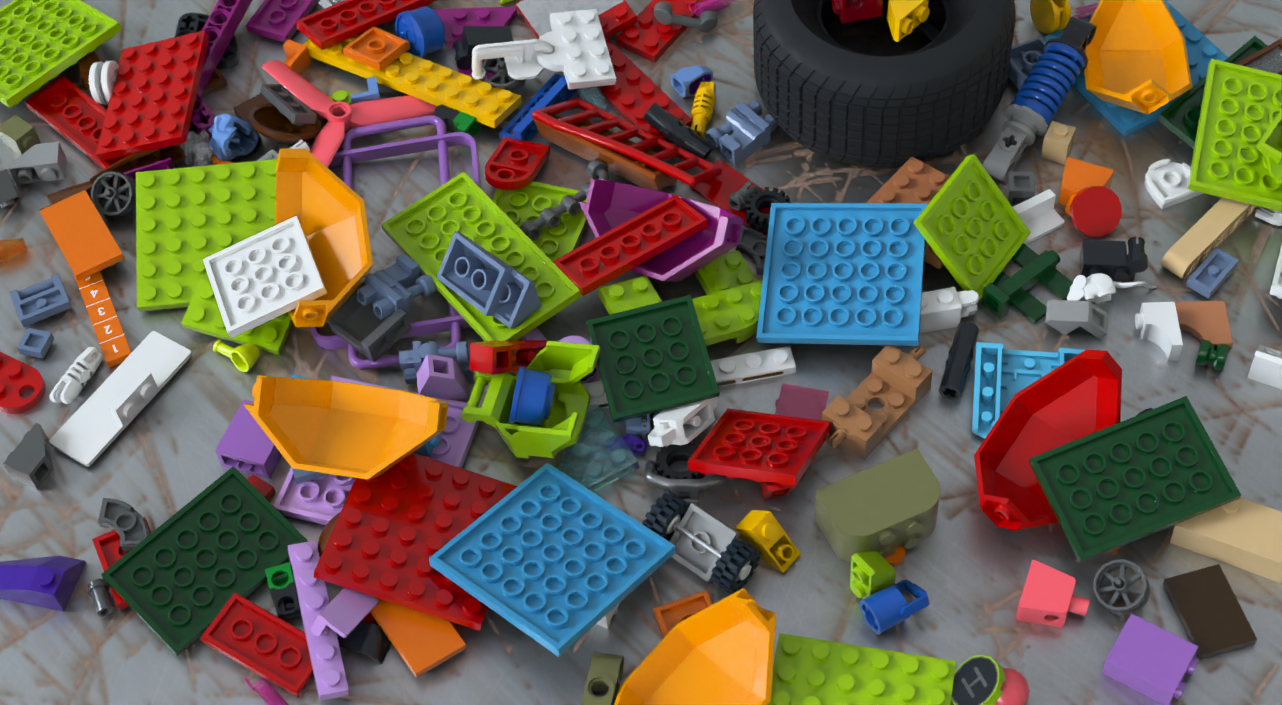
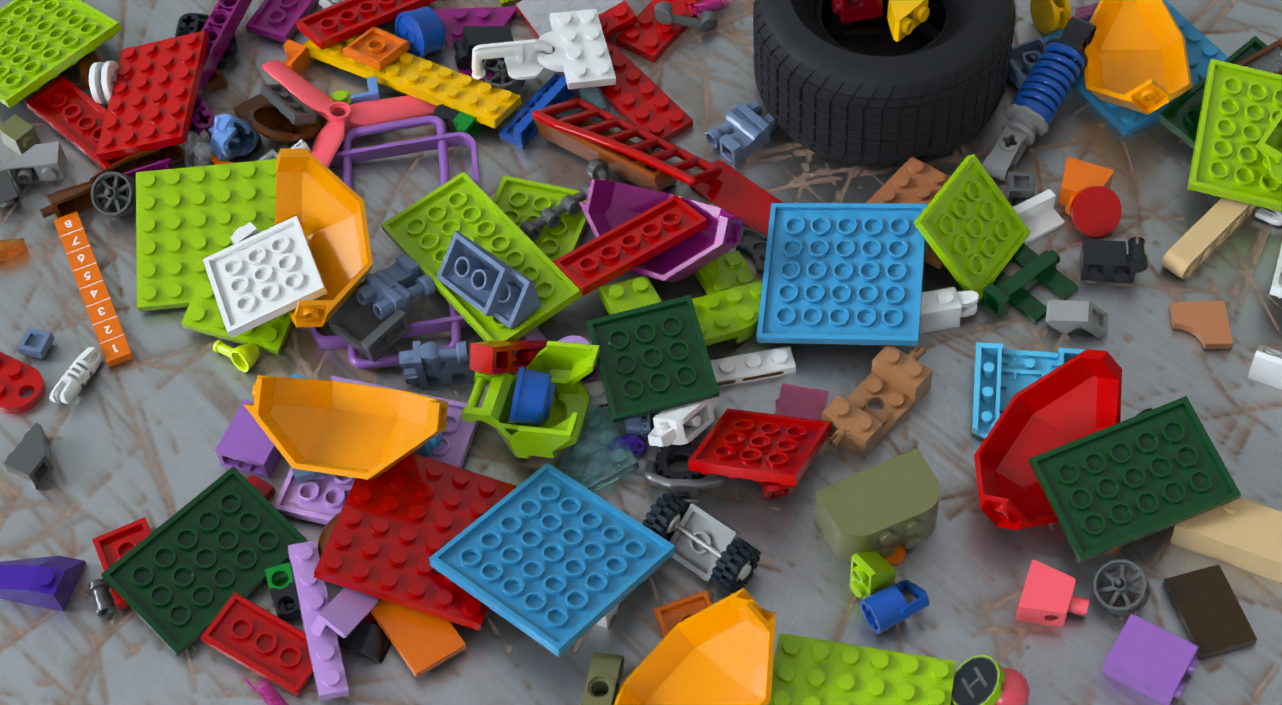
sand blue plate [9,273,72,327] -> none
orange tile [40,190,125,281] -> none
white bracket [49,331,192,467] -> none
dark grey tile [98,498,150,551] -> none
lavender slope [416,354,470,402] -> none
red plate [485,137,550,190] -> none
black axle [643,103,714,160] -> none
medium blue rock [670,65,713,98] -> none
yellow hinge [691,81,716,139] -> none
dark grey pin [728,181,758,211] -> none
yellow slope [734,510,801,573] -> none
black tyre [745,187,791,235] -> none
black axle [939,322,980,400] -> none
tan brick [1041,121,1076,165] -> none
white animal [1067,273,1157,305] -> none
white arch [1135,302,1183,361] -> none
white tile [1144,159,1203,210] -> none
sand blue plate [1186,247,1239,299] -> none
dark green wheel [1195,339,1229,371] -> none
none -> white plate [230,222,258,245]

